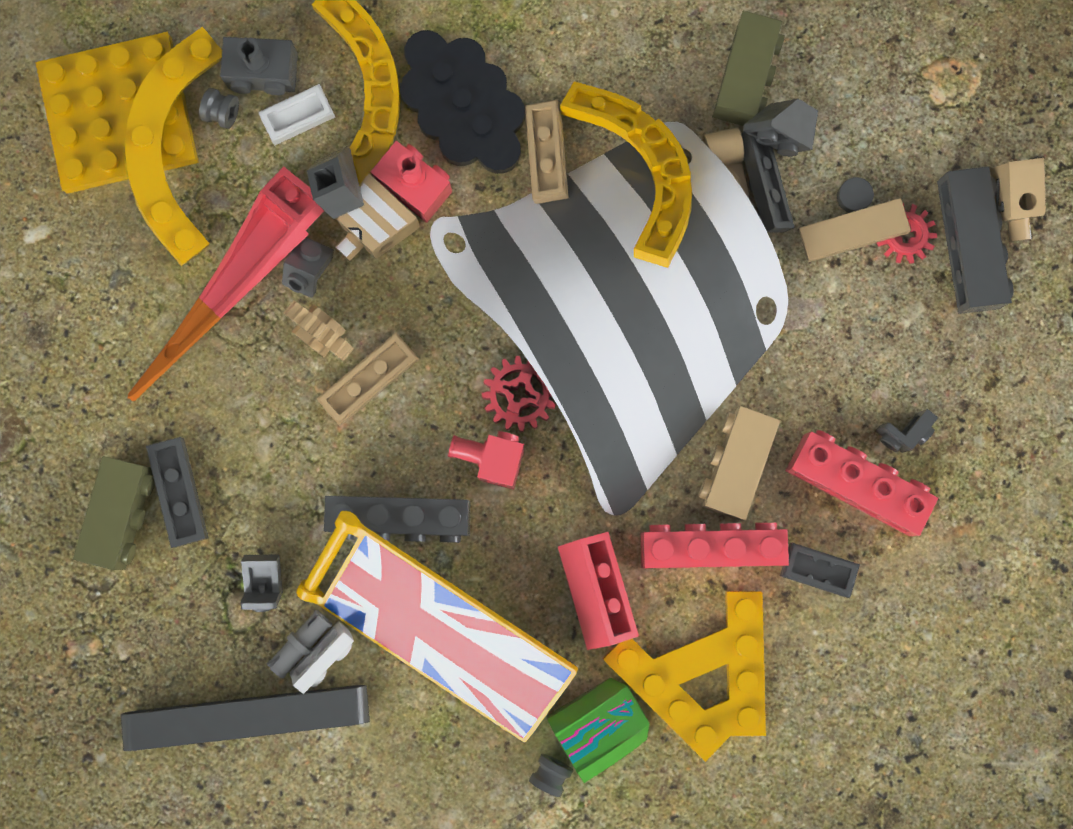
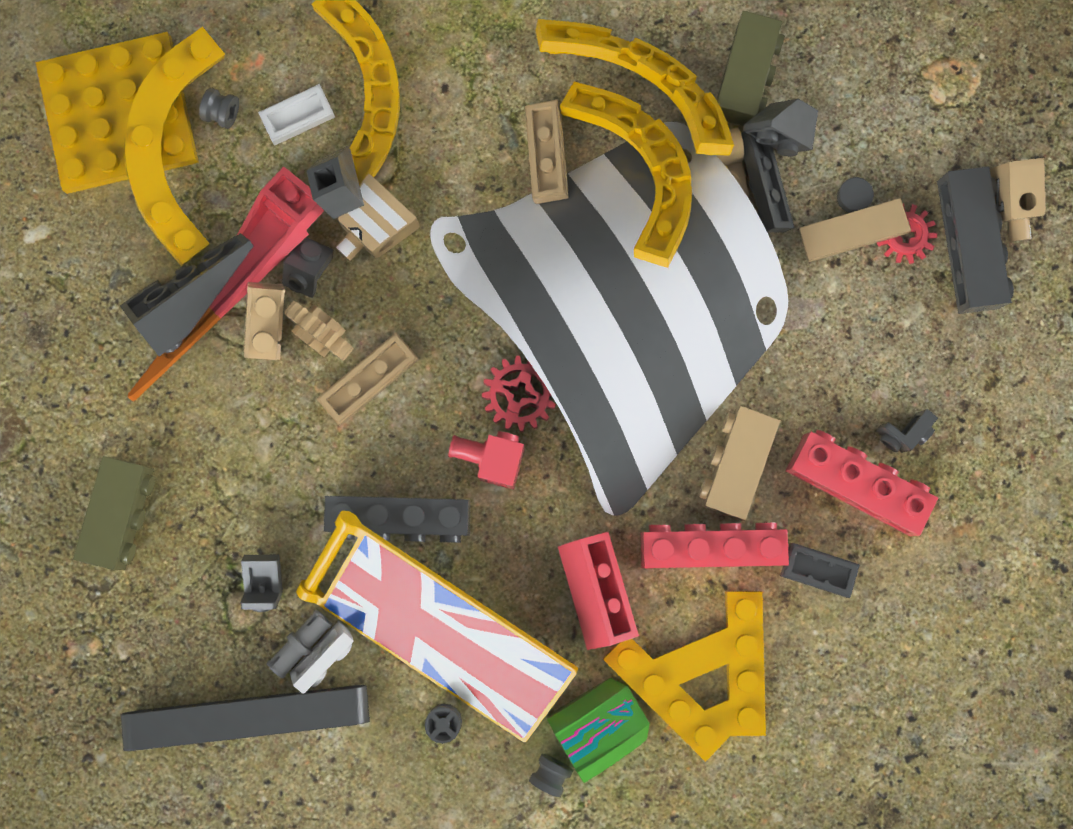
dark grey plate [146,437,209,548] -> none
dark grey brick [220,37,298,96] -> none
coral brick [370,141,452,223] -> none
black plate [400,30,525,174] -> none
none -> dark grey wedge [120,233,253,356]
none -> tan brick [243,282,285,360]
none -> dark grey wheel [425,703,462,744]
none -> yellow plate [535,19,734,156]

